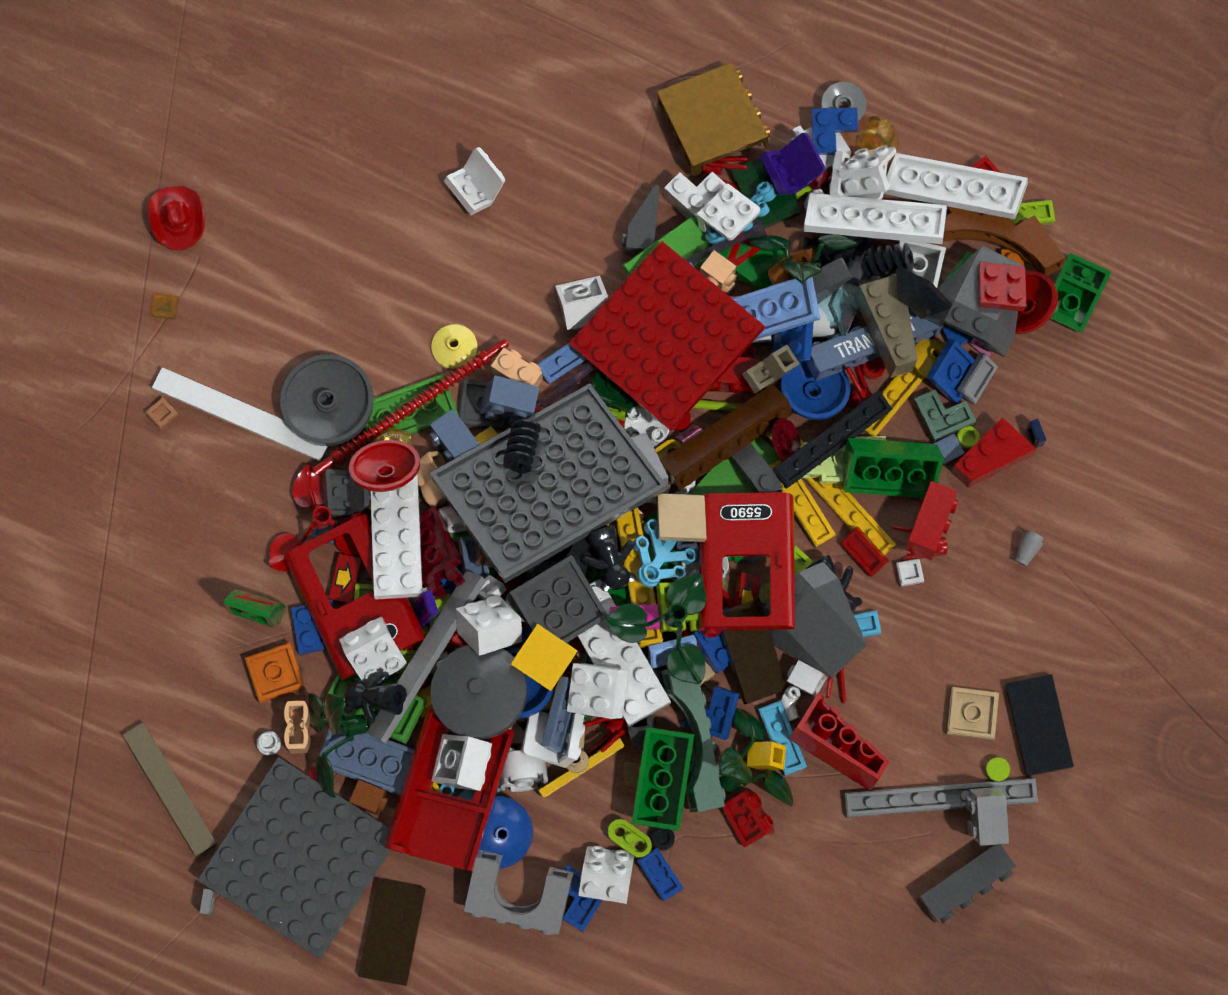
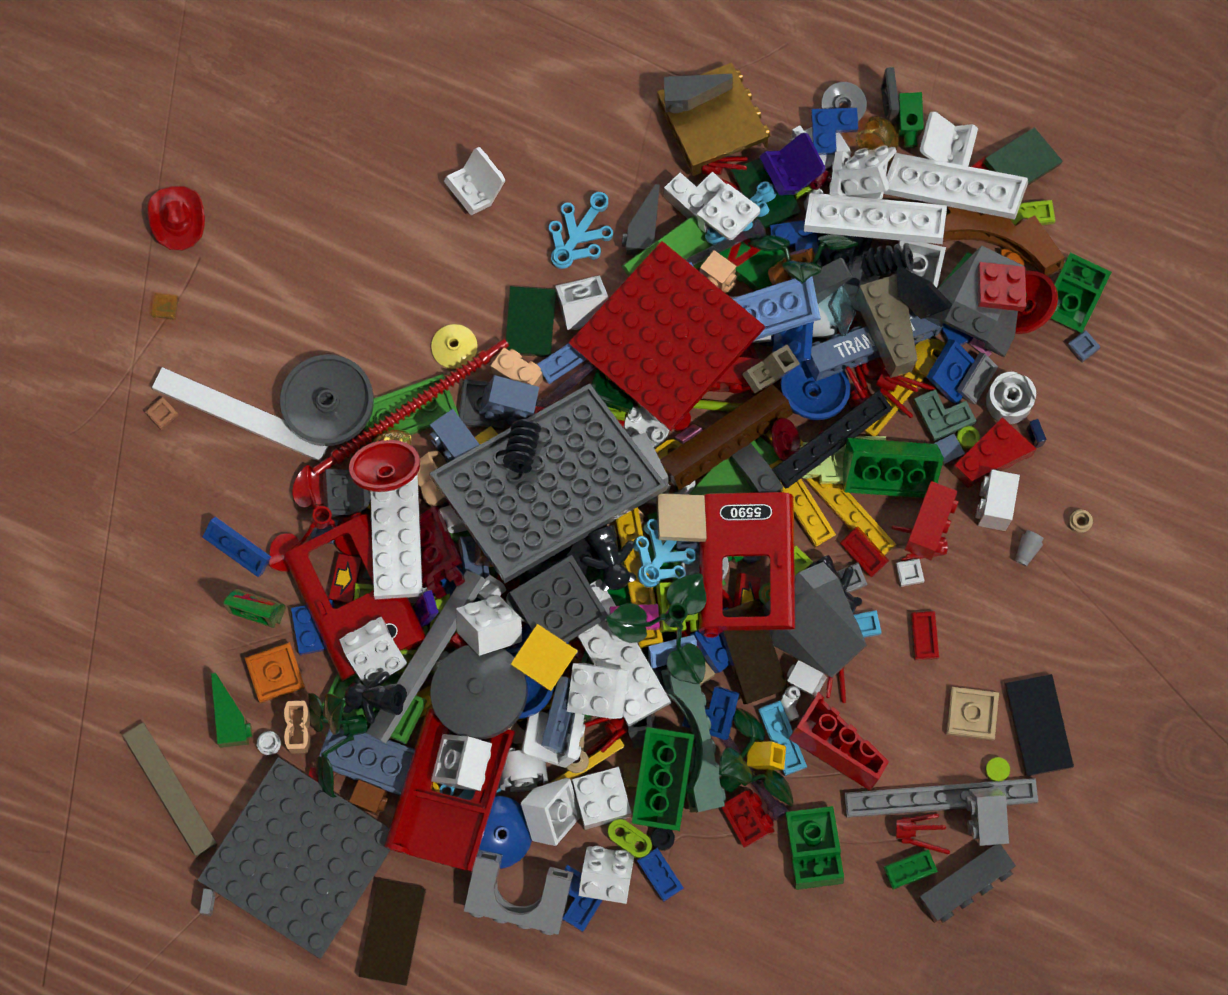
none -> blue plate [202,517,271,577]
none -> green slope [211,673,252,748]
none -> dark green tile [506,286,556,357]
none -> white slope [521,778,581,846]
none -> medium azure plant [549,192,613,269]
none -> white brick [572,767,632,830]
none -> dark grey slope [664,74,733,113]
none -> piece [720,736,789,822]
none -> blue plate [770,220,819,254]
none -> green slope [785,806,844,890]
none -> light grey tile [836,563,867,593]
none -> red plant [876,369,935,418]
none -> dark grey tile [881,67,899,127]
none -> green plate [883,849,938,890]
none -> green torso [896,92,924,148]
none -> red plant [896,813,950,854]
none -> red tile [911,611,939,660]
none -> white bracket [920,112,978,166]
none -> white brick [975,470,1020,531]
none -> dark green tile [983,127,1063,186]
none -> white brick [986,372,1036,424]
none -> sand blue tile [1067,330,1101,363]
none -> tan plate [1069,509,1093,533]

